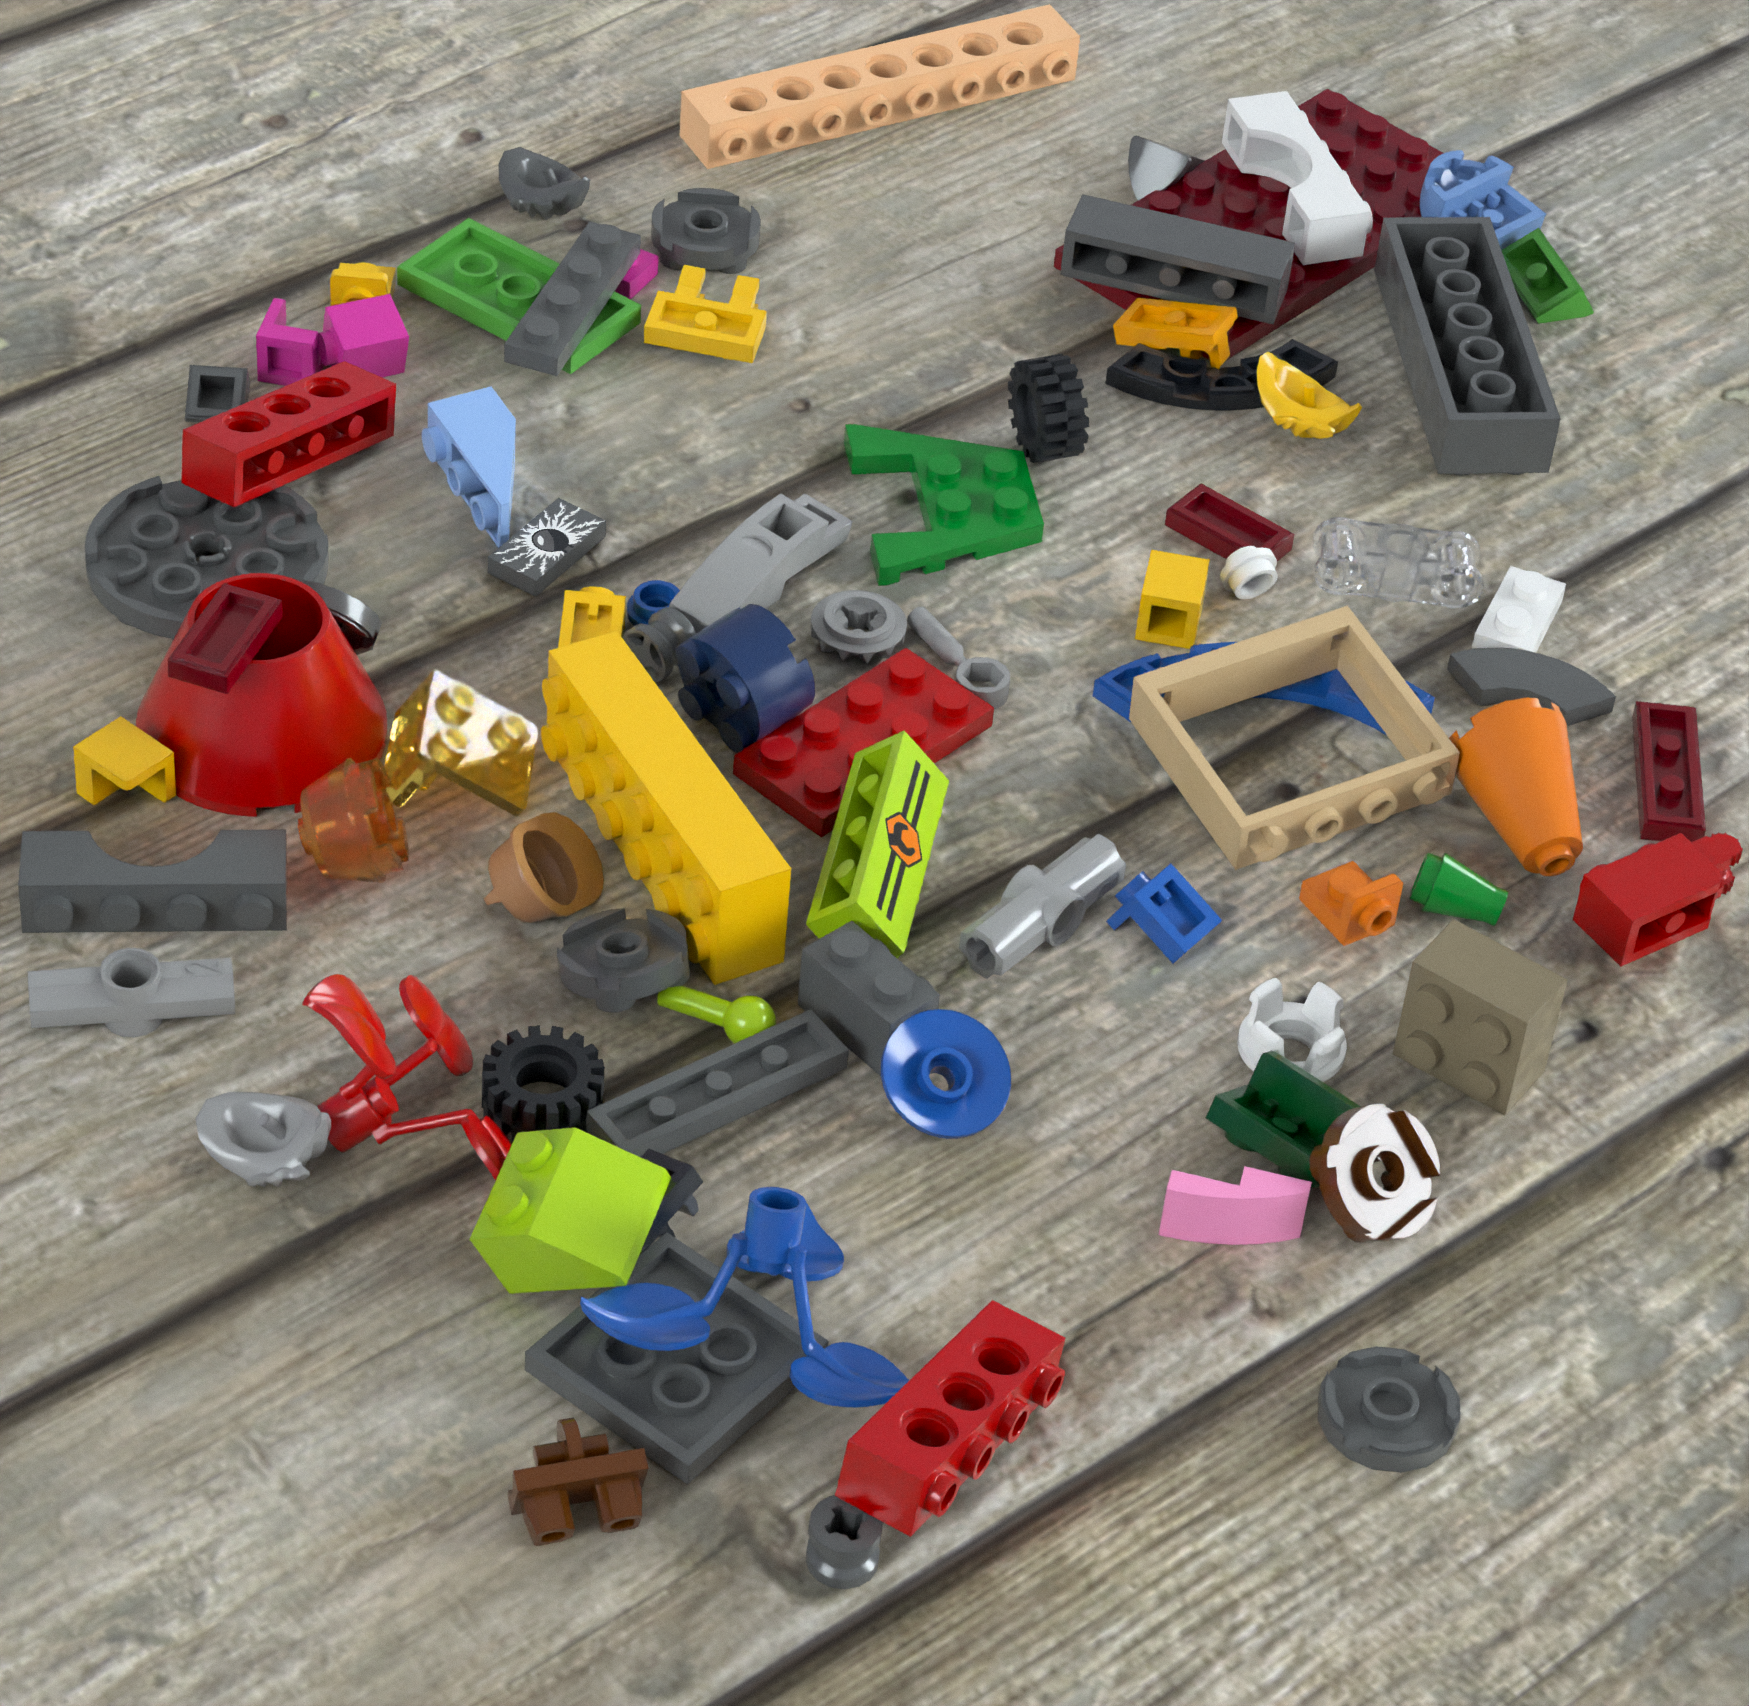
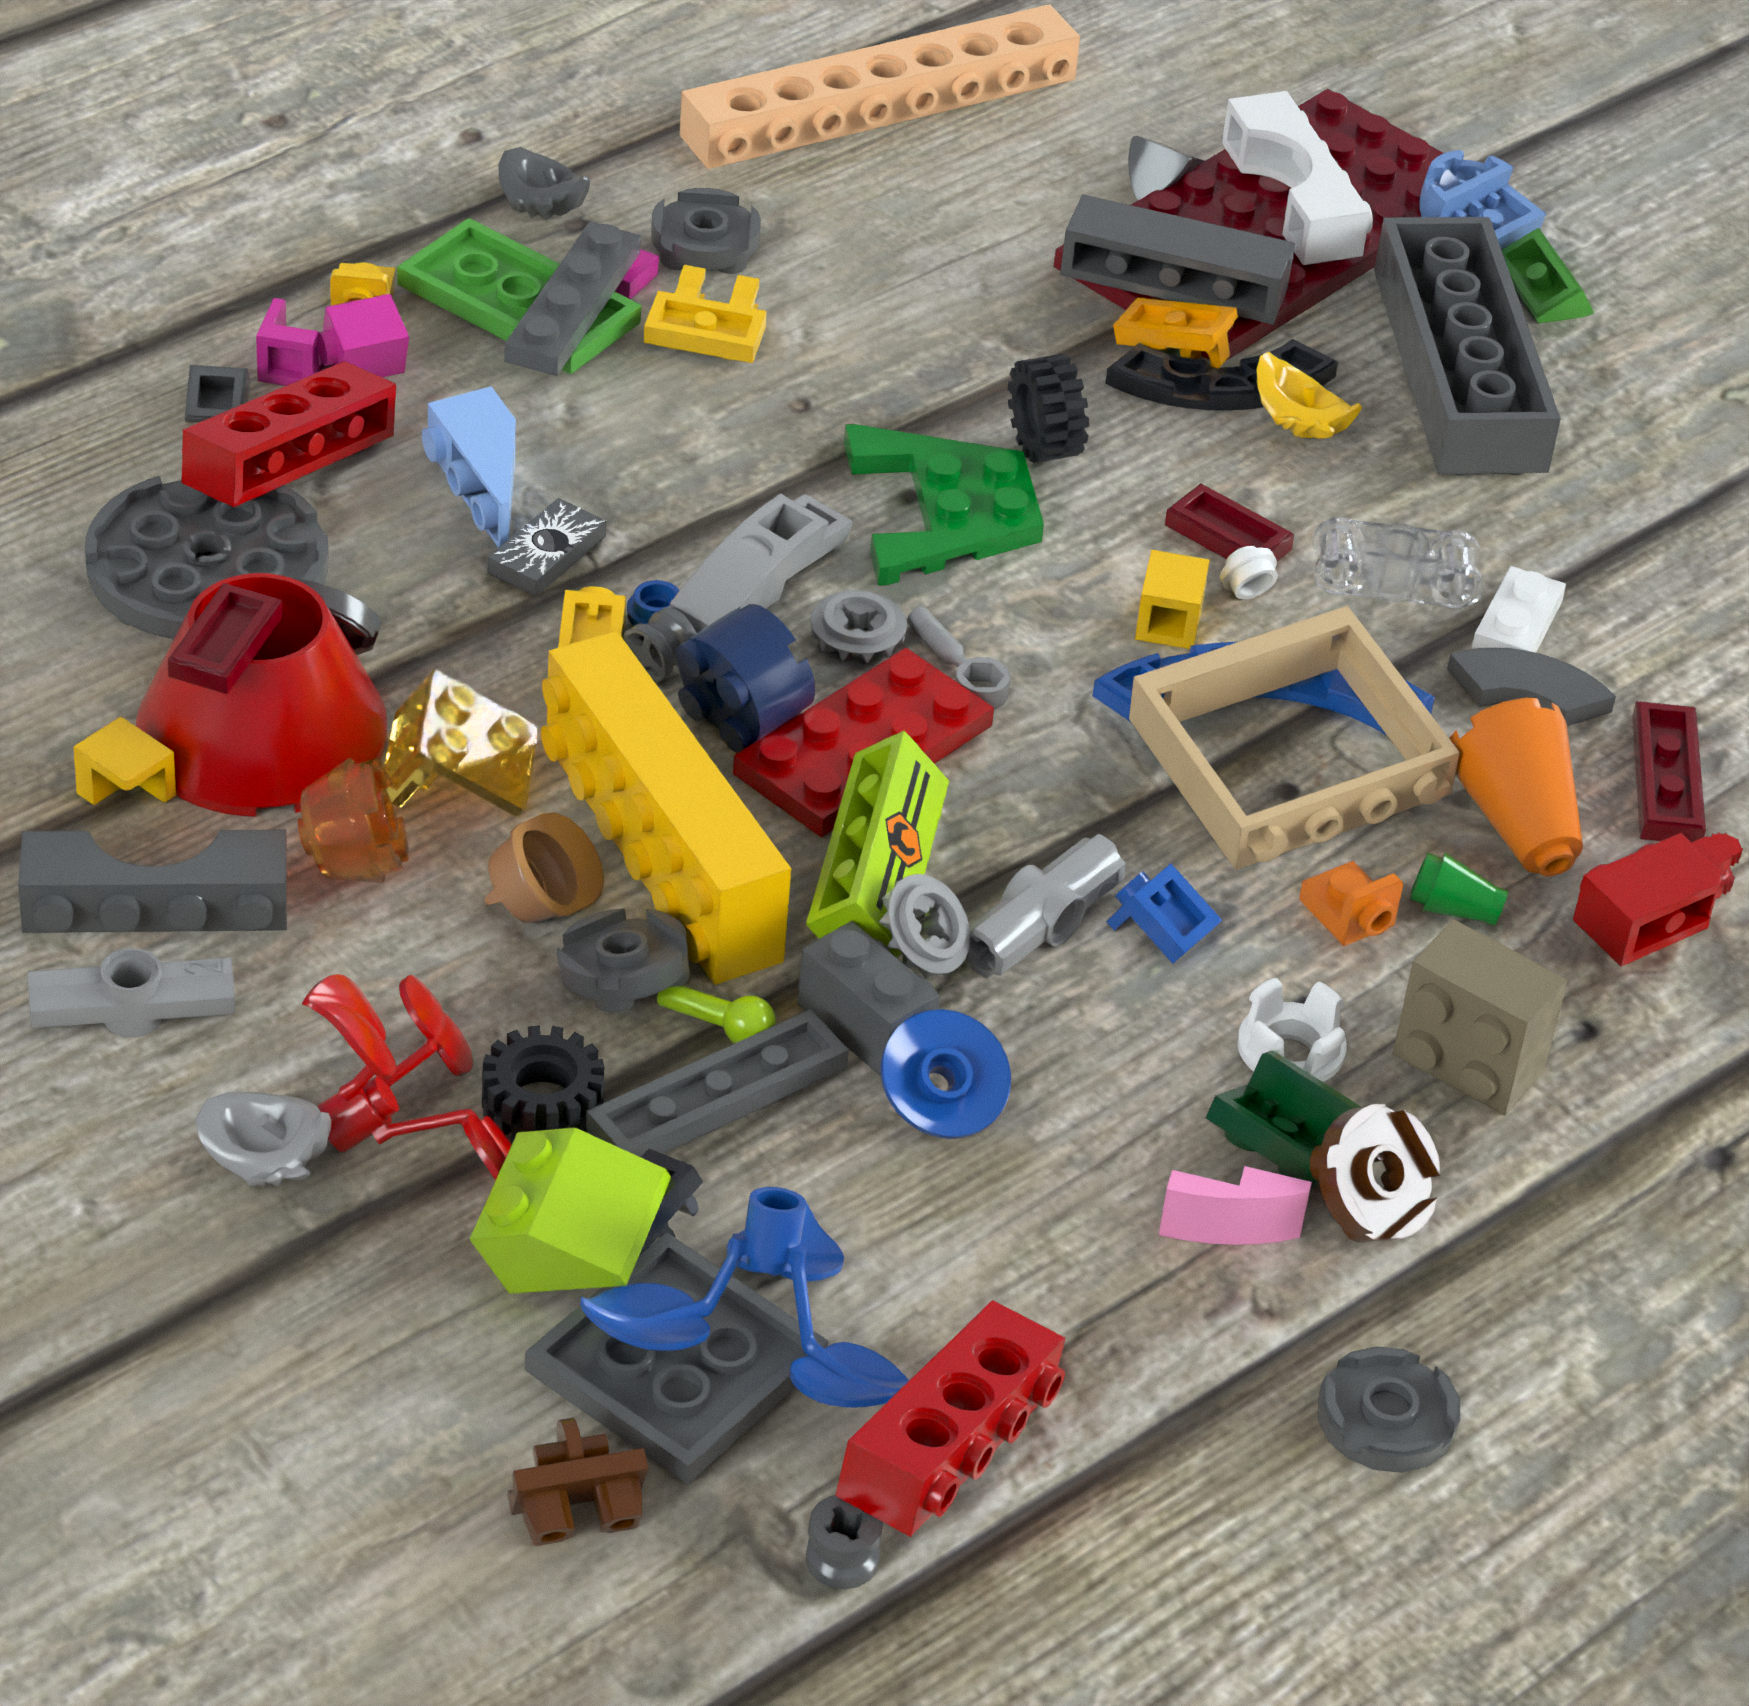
none -> light grey gear [879,874,970,978]

